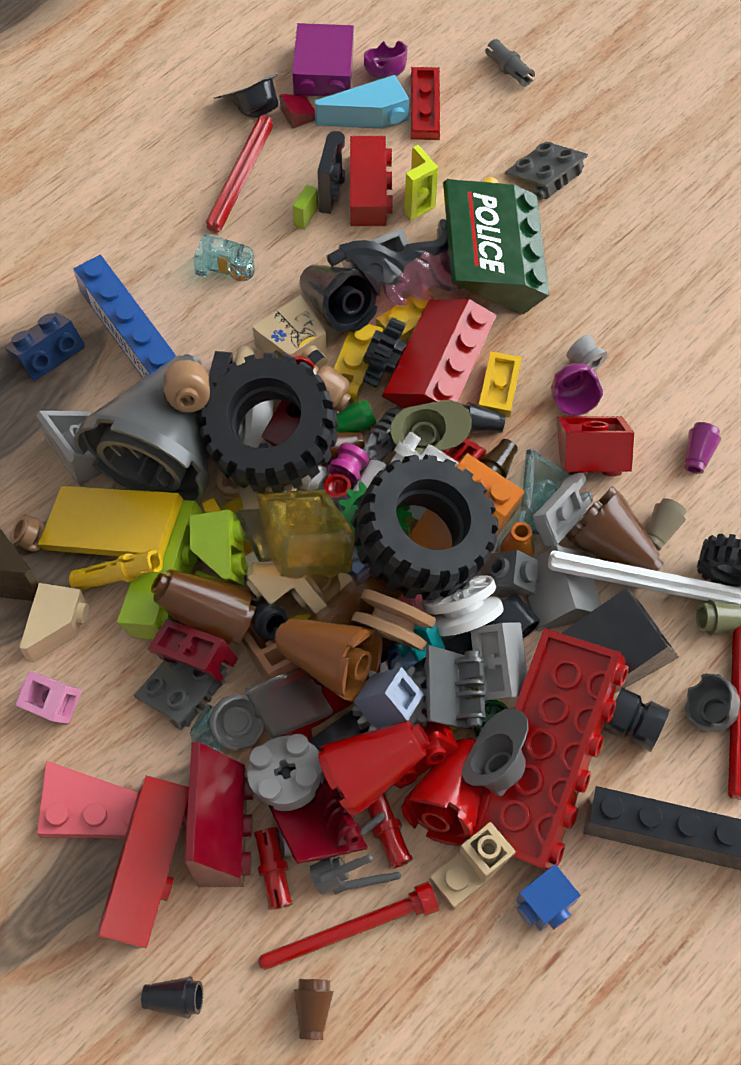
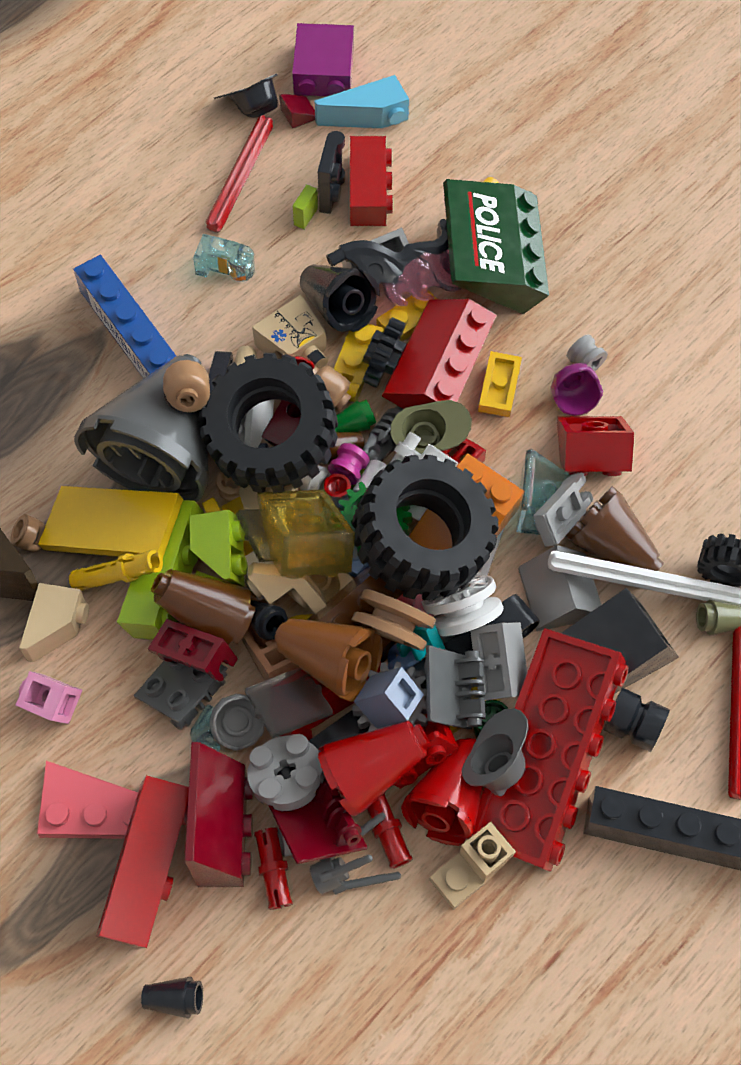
dark blue bracket [4,312,85,381] -> none
light grey slope [36,411,101,486] -> none
red piece [258,881,439,970] -> none
reddish brown cone [294,979,334,1040] -> none
magenta hair [364,41,408,79] -> none
neon yellow panel [404,145,438,221] -> none
red tile [411,67,440,140] -> none
black cone [462,402,505,434] -> none
dark brown cone [479,439,518,478] -> none
dark grey brick [482,550,540,598] -> none
dark grey pin [485,39,535,87] -> none
orange cone [500,522,535,557] -> none
dark grey hinge [505,142,588,200] -> none
blue brick [516,864,581,931] -> none
dark tan cone [646,498,687,551] -> none
magenta cone [684,422,721,474] -> none
dark grey hair [685,673,741,732] -> none

